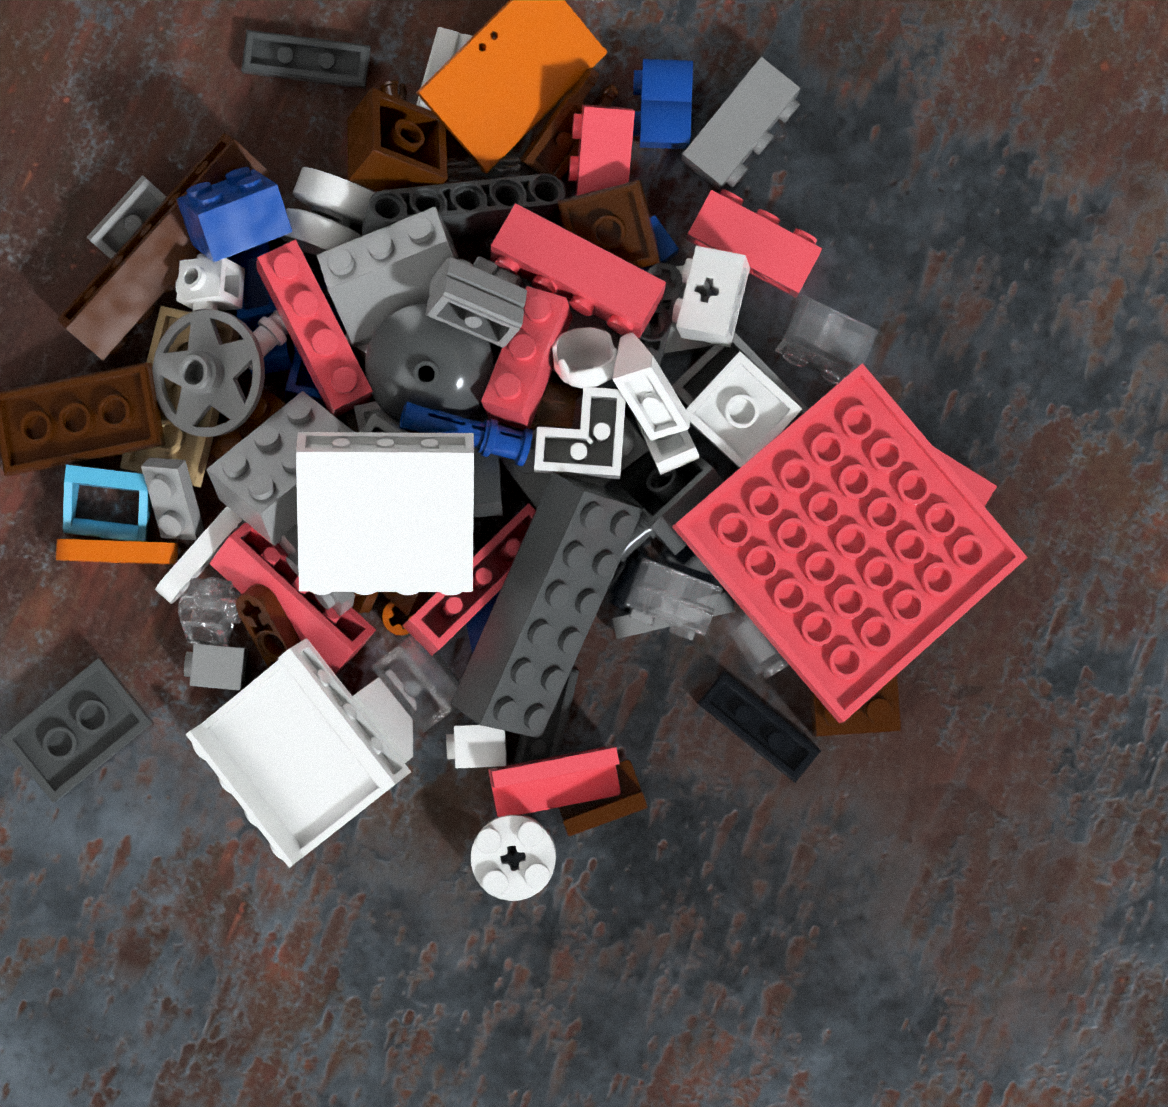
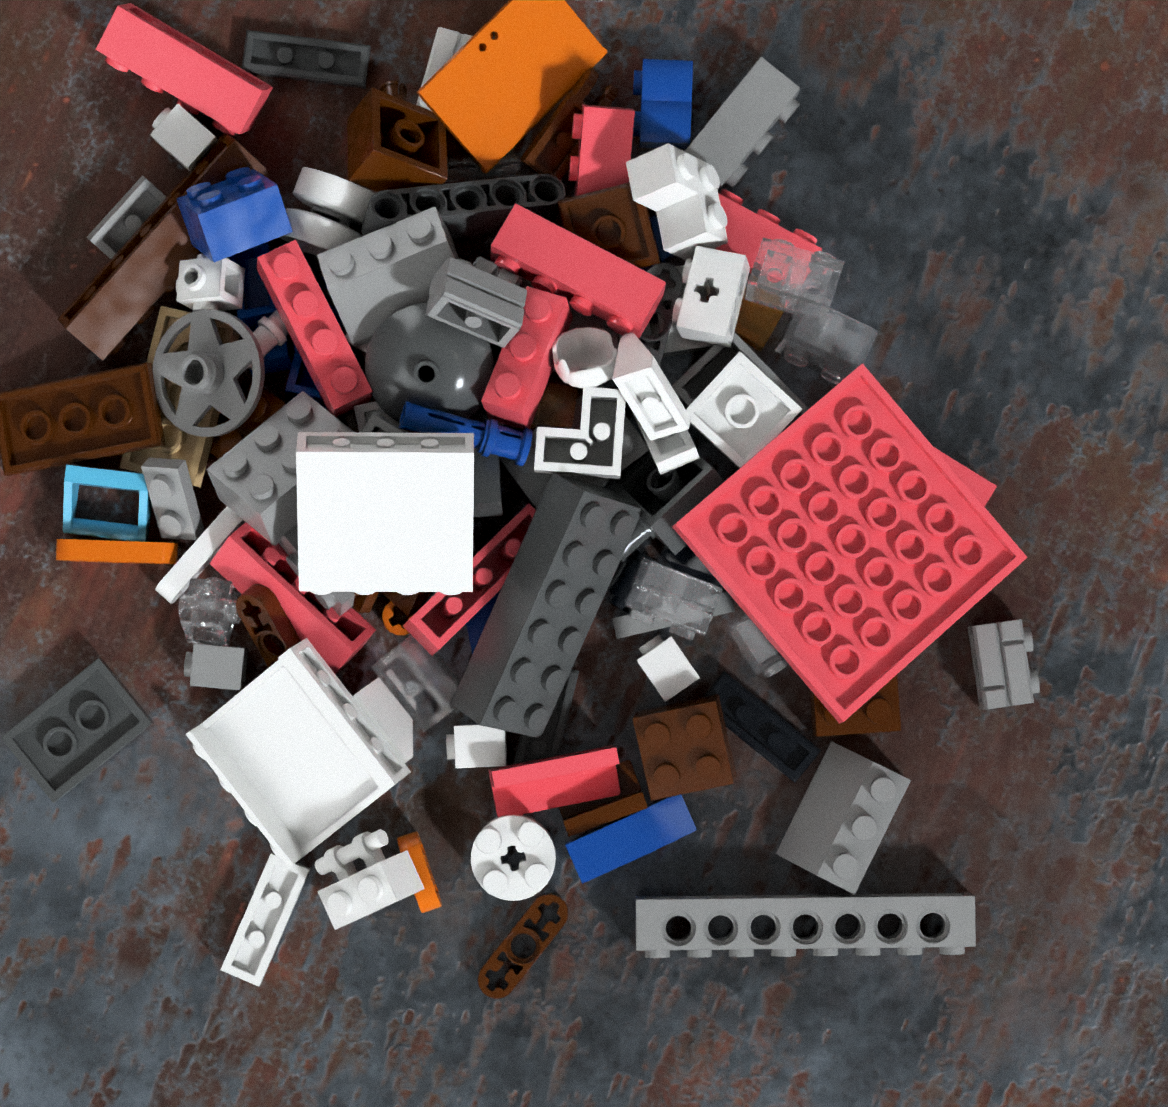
none -> coral brick [96,3,273,136]
none -> white brick [150,104,218,171]
none -> white plate [220,852,311,986]
none -> white brick [315,829,425,930]
none -> orange beam [397,831,442,913]
none -> reddish brown beam [478,893,568,999]
none -> blue slope [565,794,697,884]
none -> white brick [626,143,728,260]
none -> reddish brown brick [632,694,737,801]
none -> light grey brick [635,893,976,958]
none -> white brick [636,635,700,702]
none -> clear orange panel [735,283,787,352]
none -> clear brick [745,237,844,324]
none -> light grey slope [775,741,911,895]
none -> light grey brick [968,619,1040,710]

